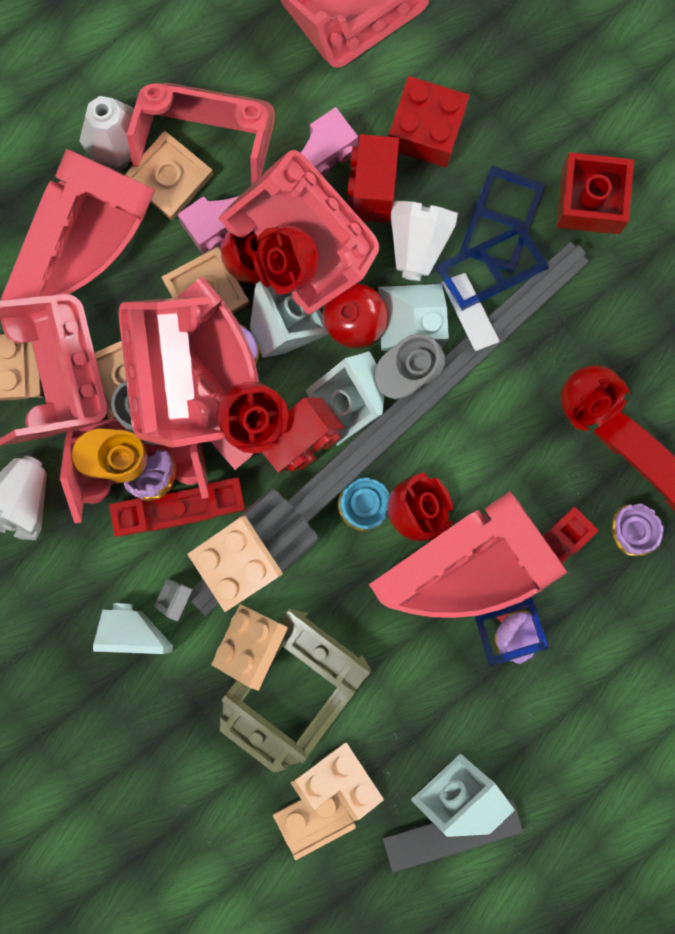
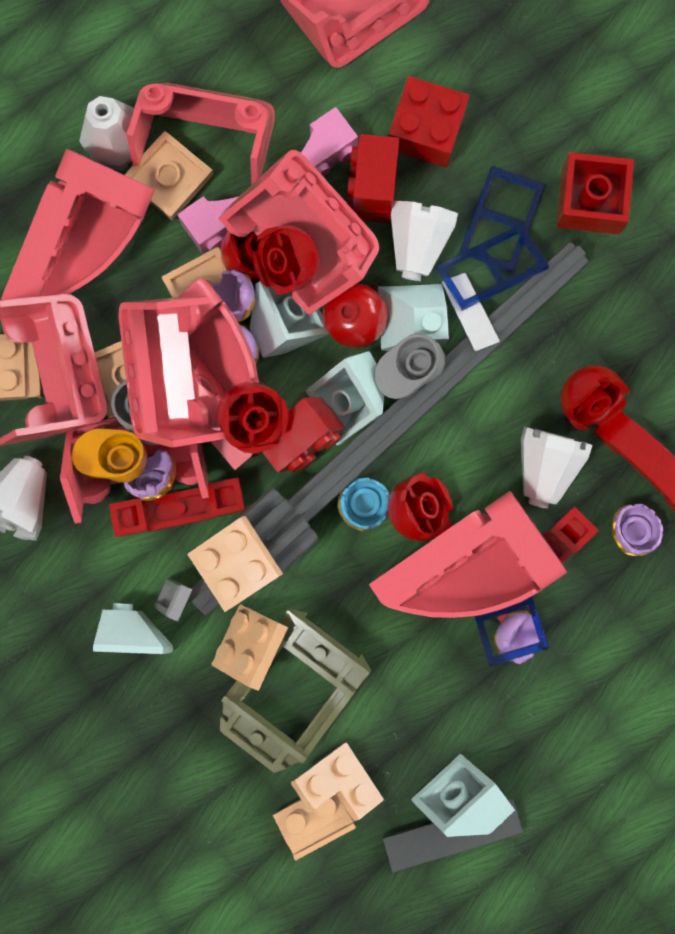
none -> lavender hair [213,270,256,322]
none -> white cone [521,426,592,509]

